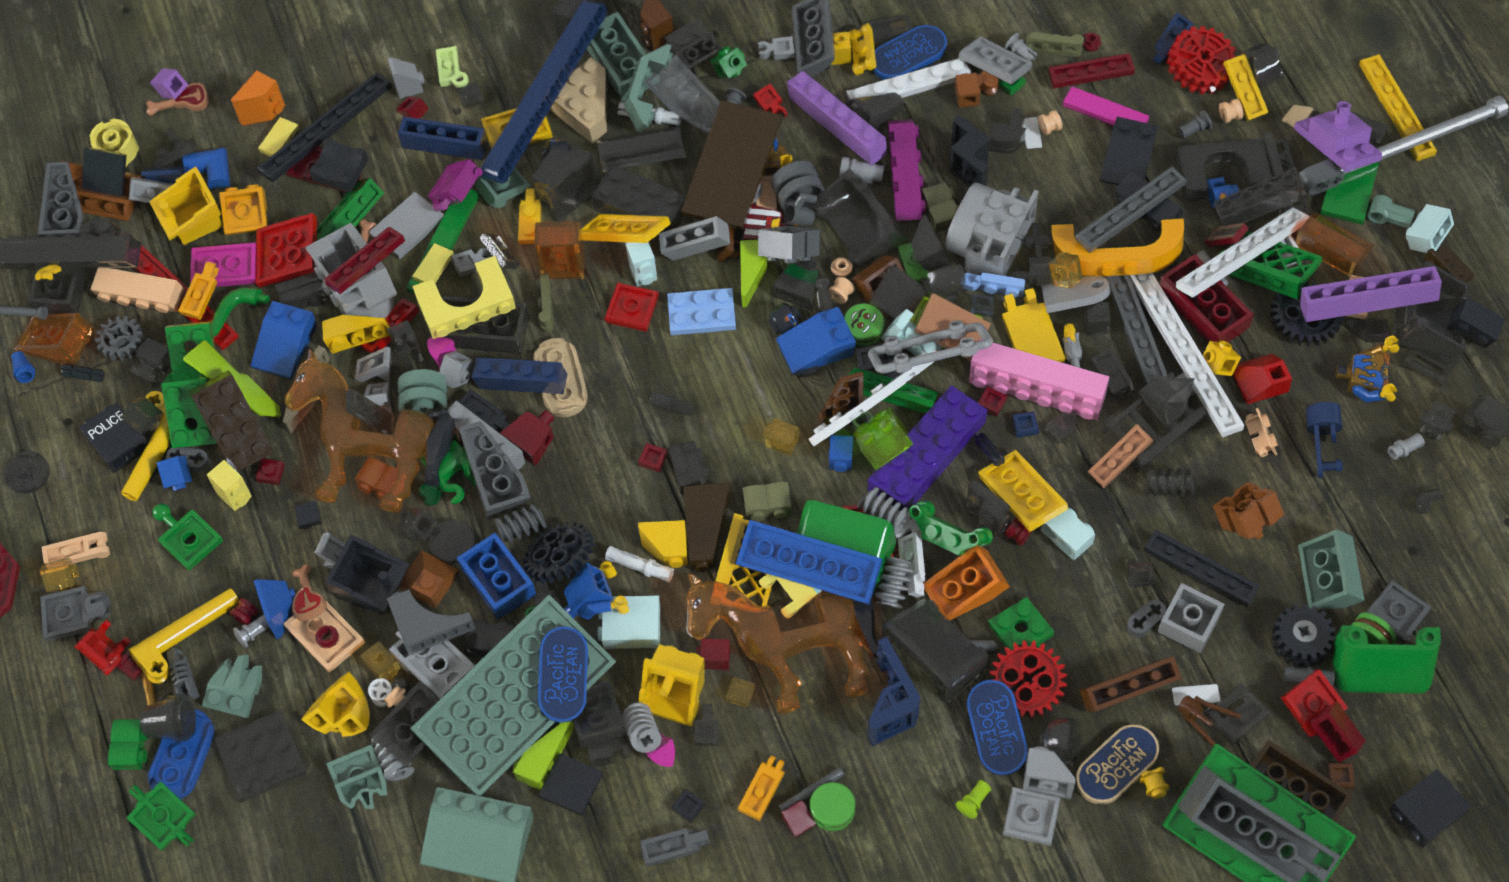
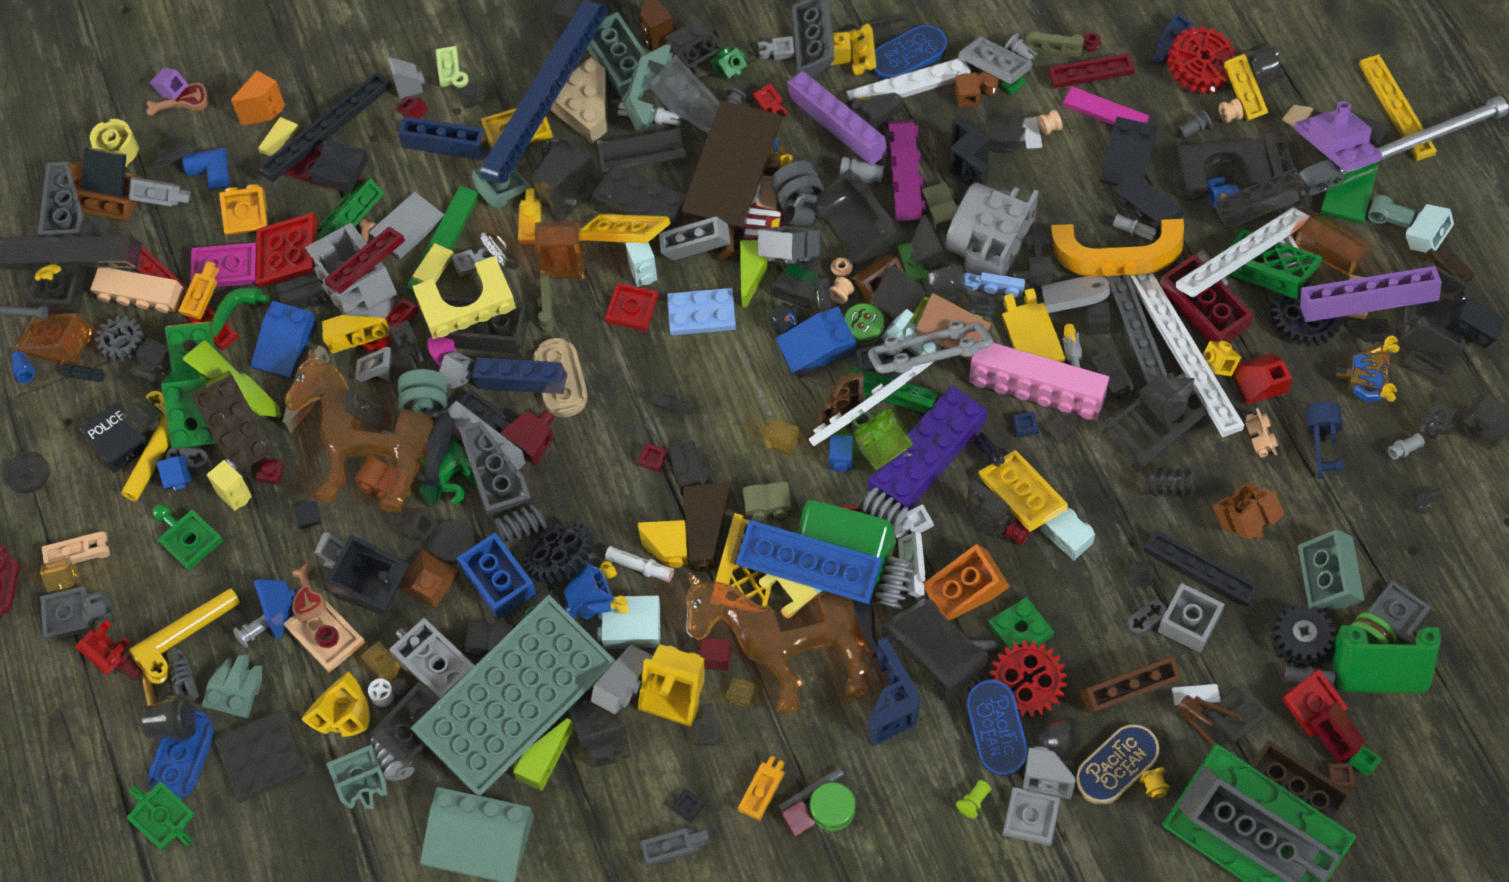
green brick [108,719,150,770] -> none
dark blue panel [141,166,189,184] -> none
yellow piece [149,167,222,245] -> none
dark red wheel [229,598,259,626] -> none
light grey slope [364,381,392,415] -> none
light nougat plate [384,686,406,708] -> none
dark grey arch [387,590,476,655] -> none
magenta piece [427,159,483,212] -> none
tile [538,627,588,723] -> none
black tile [538,753,603,816] -> none
light grey piece [622,702,661,753] -> none
dark pink tile [645,732,675,767] -> none
green plate [909,500,993,555] -> none
dark red plate [978,386,1008,417] -> none
clear yellow brick [1049,252,1083,289] -> none
dark grey tile [1075,167,1187,253] -> none
nougat tile [1087,424,1154,488] -> none
dark red tile [1204,223,1249,247] -> none
black brick [1389,769,1472,848] -> none
none -> light grey brick [591,644,653,714]
none -> light grey axle [1113,214,1157,240]
none -> green tile [1348,746,1382,777]

